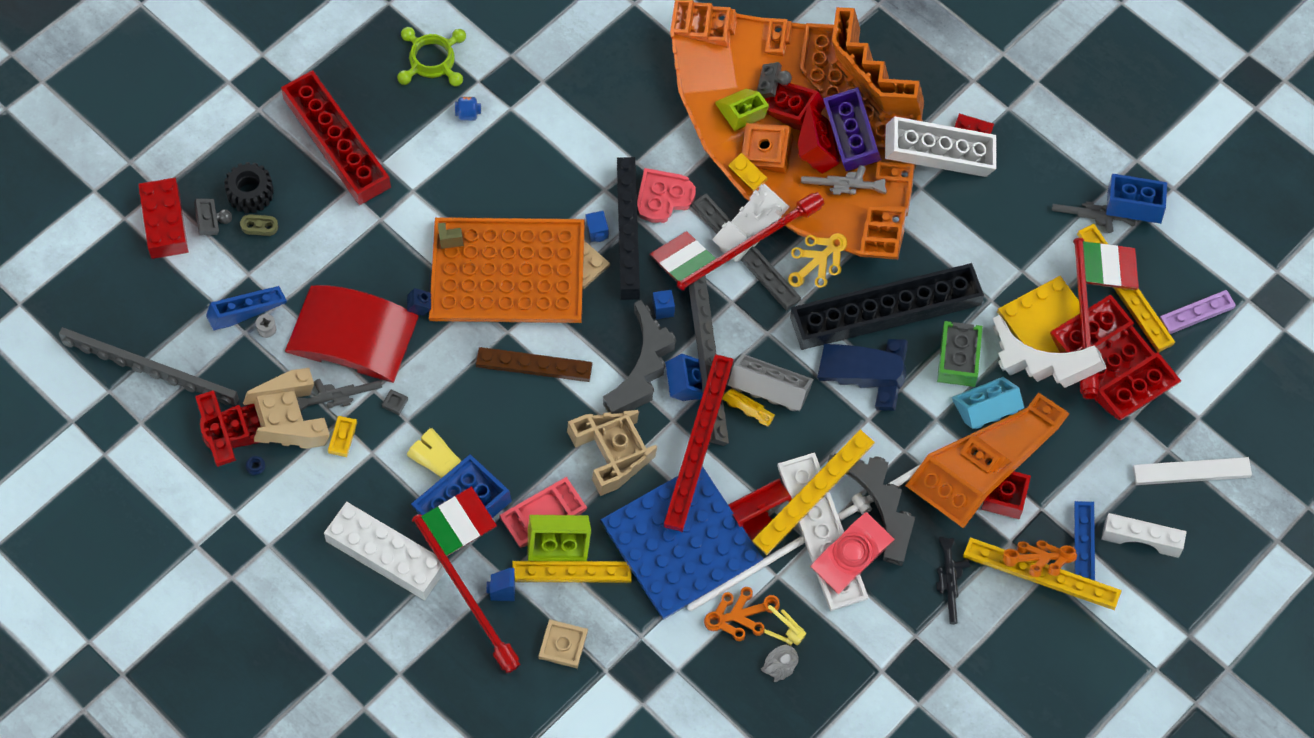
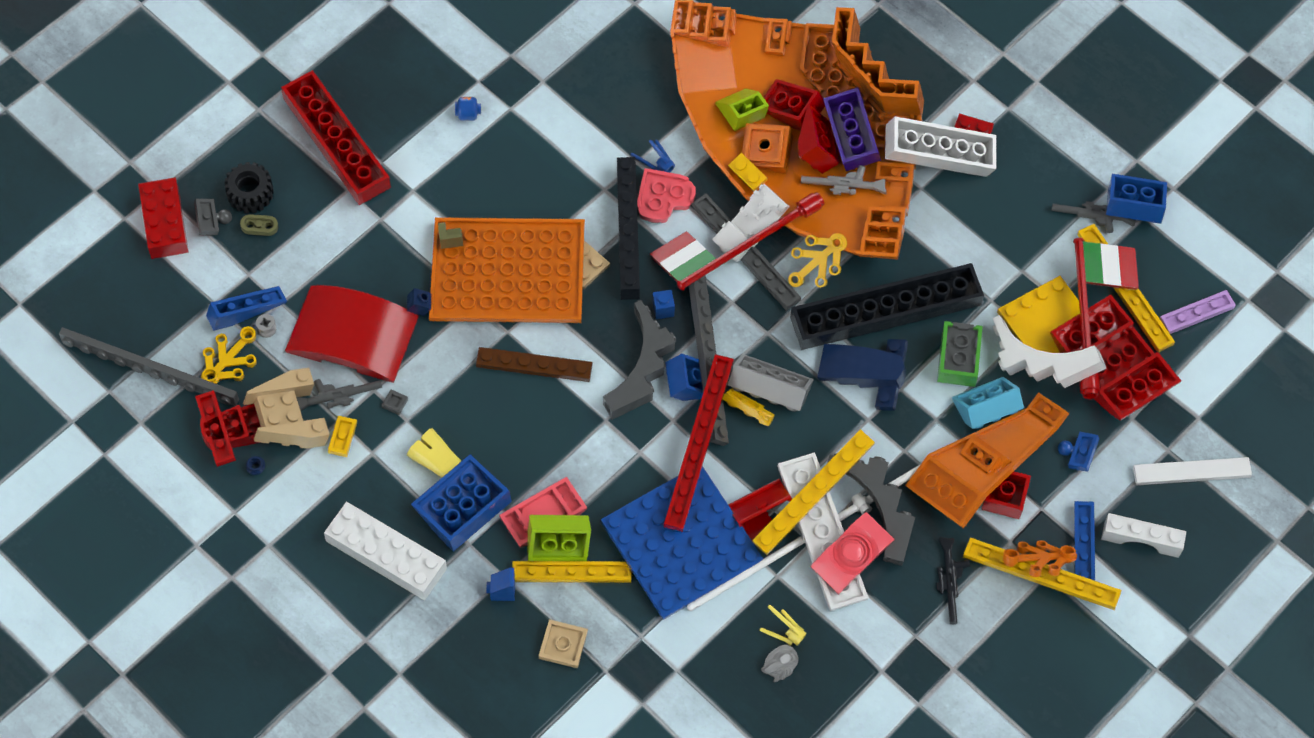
lime piece [397,27,466,87] -> none
flag [412,486,521,674] -> none
tan wedge [567,410,657,496] -> none
blue brick [585,211,609,242] -> none
orange plant [704,587,780,641] -> none
dark grey plate [757,62,792,98] -> none
none -> yellow plant [201,326,257,384]
none -> blue plant [630,140,675,173]
none -> blue plate [1058,432,1099,472]

